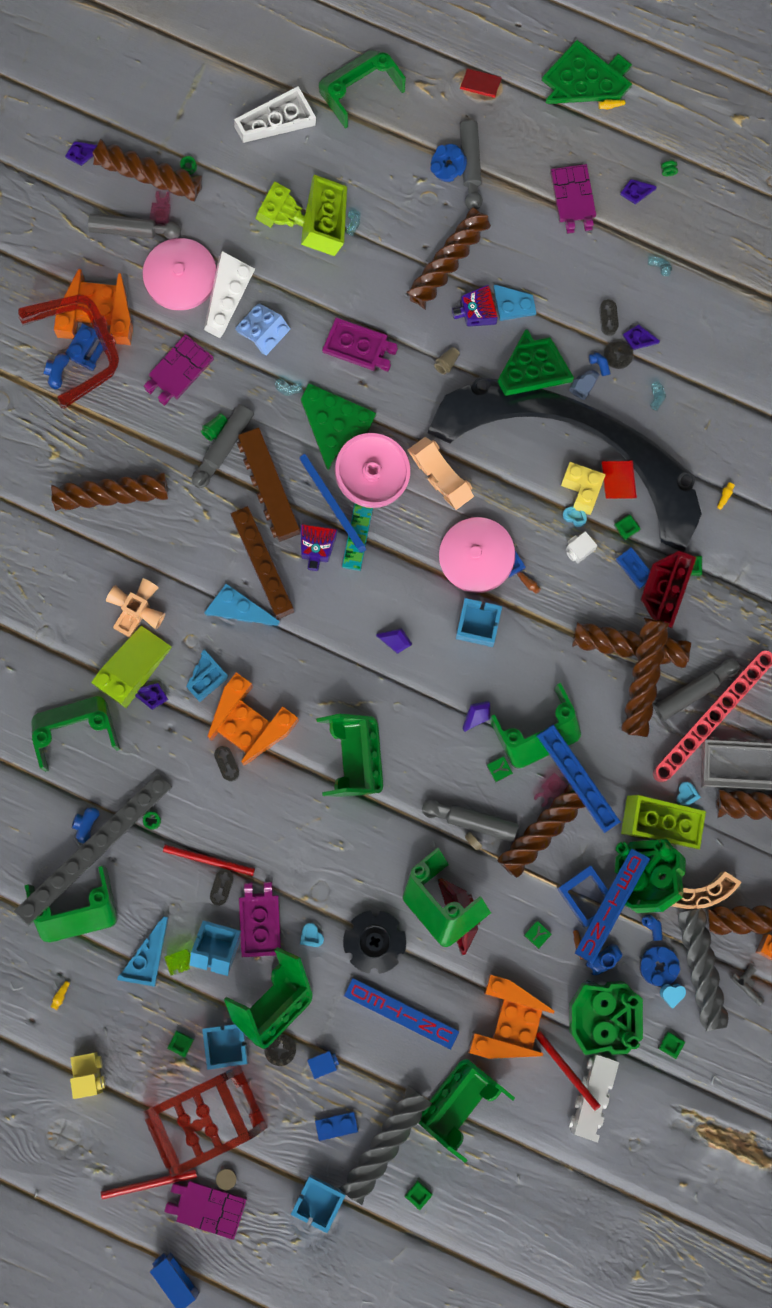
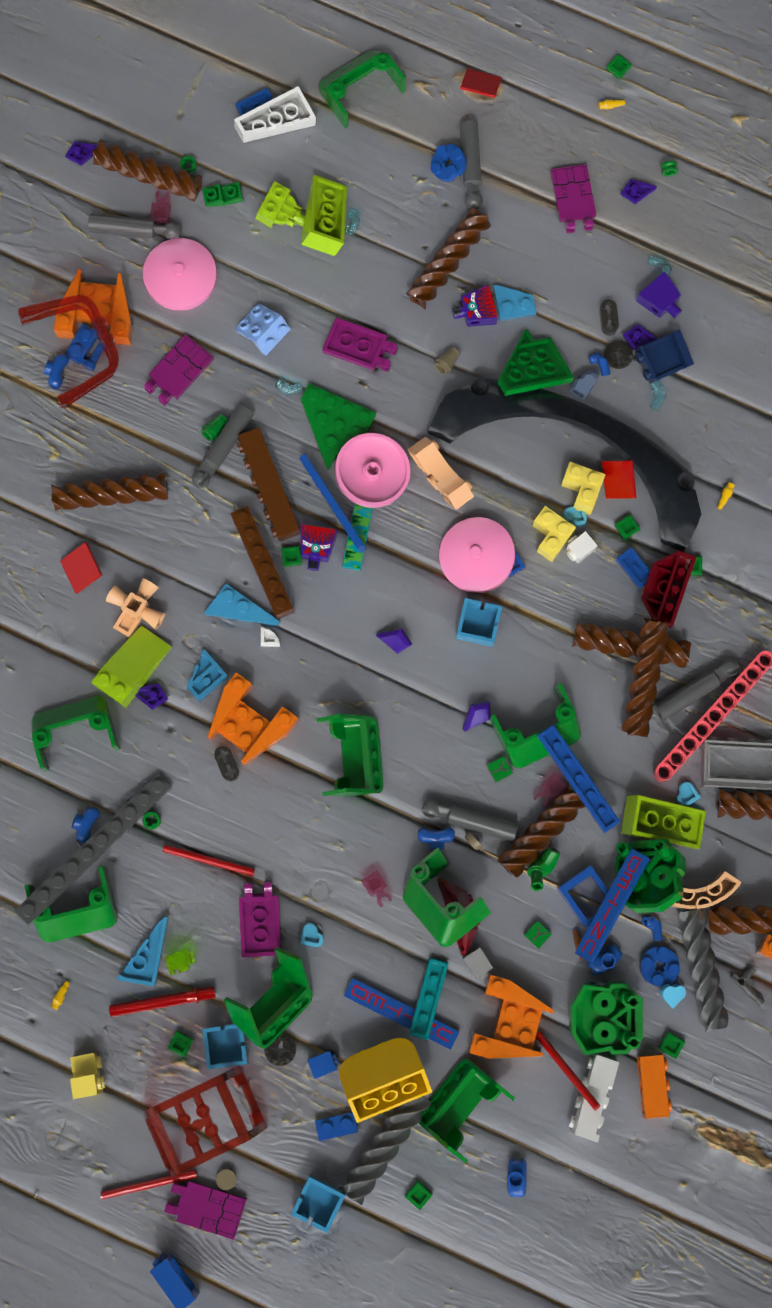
dark azure piece [190,920,241,976] -> none
white wedge [204,251,255,338] -> none
clear smoke beam [210,869,234,906] -> none
black piece [343,911,406,974] -> none
dark orange piece [517,571,541,594] -> none
green wing [542,40,632,104] -> none
none -> red piece [60,542,103,594]
none -> red axle [109,986,216,1017]
none -> green slope [202,182,244,207]
none -> blue plate [235,88,273,116]
none -> white tile [261,627,280,647]
none -> green tile [281,546,302,567]
none -> yellow brick [339,1038,432,1123]
none -> clear pink plate [361,870,392,907]
none -> teal tile [408,958,449,1041]
none -> blue piece [418,827,455,850]
none -> light grey brick [463,948,493,980]
none -> blue piece [507,1157,527,1198]
none -> green arm [527,847,560,891]
none -> light yellow brick [532,506,576,562]
none -> dark blue panel [635,330,694,384]
none -> dark purple torso [636,272,682,319]
none -> orange brick [637,1054,672,1119]

